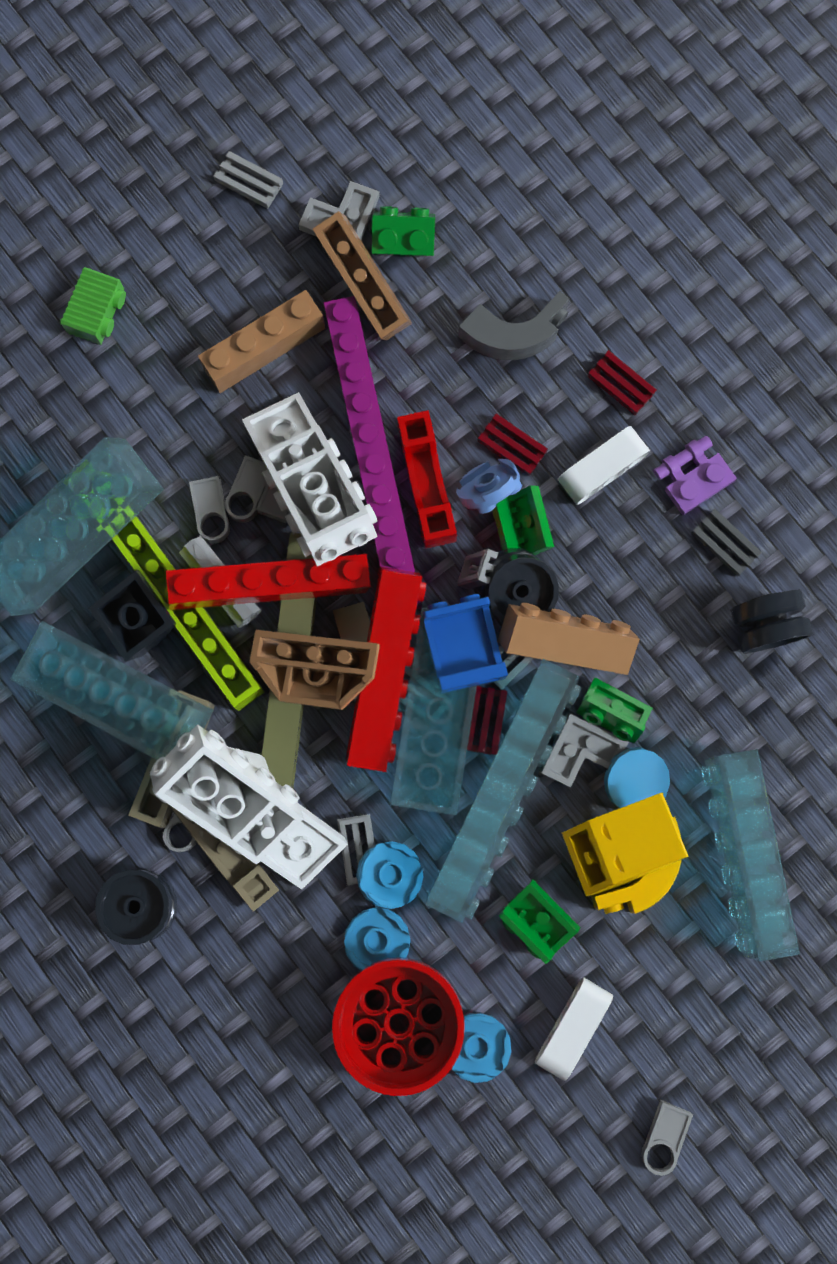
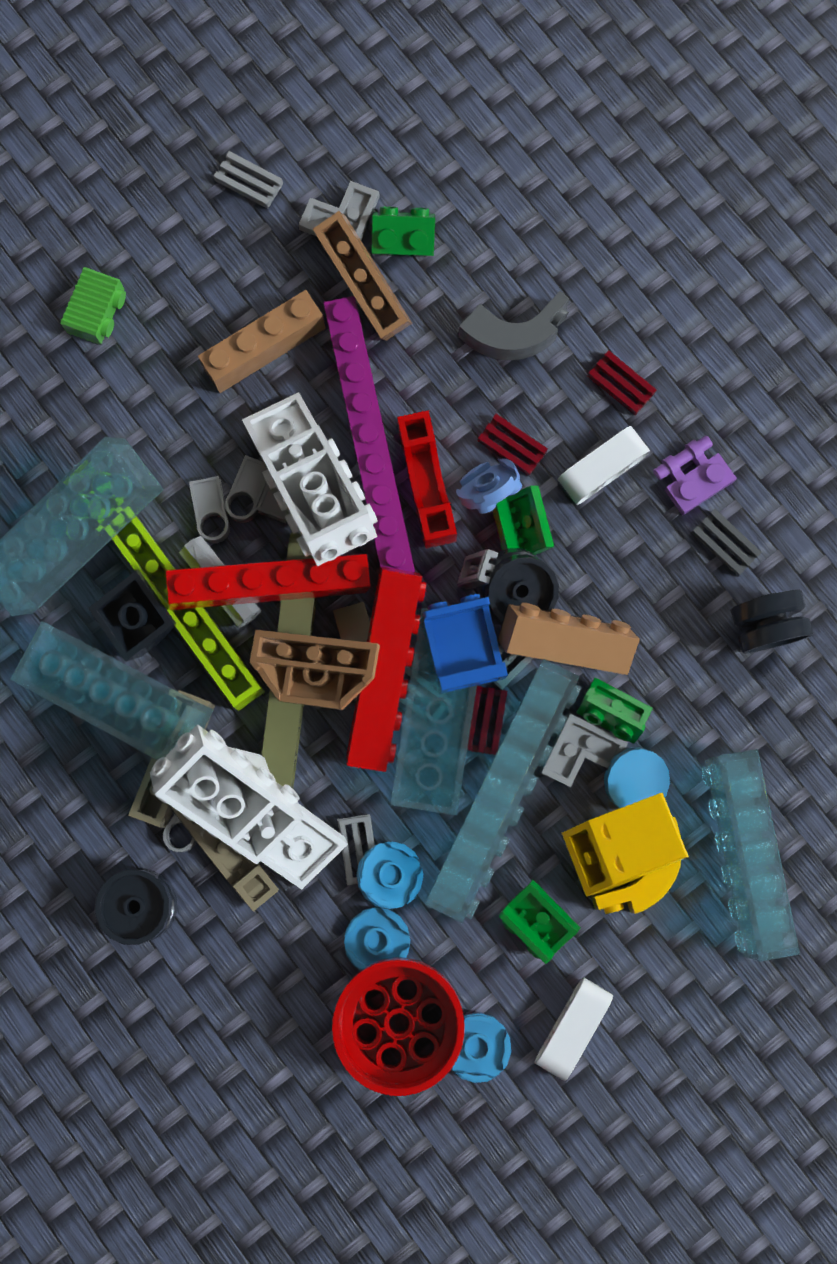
light grey piece [641,1100,693,1176] -> none

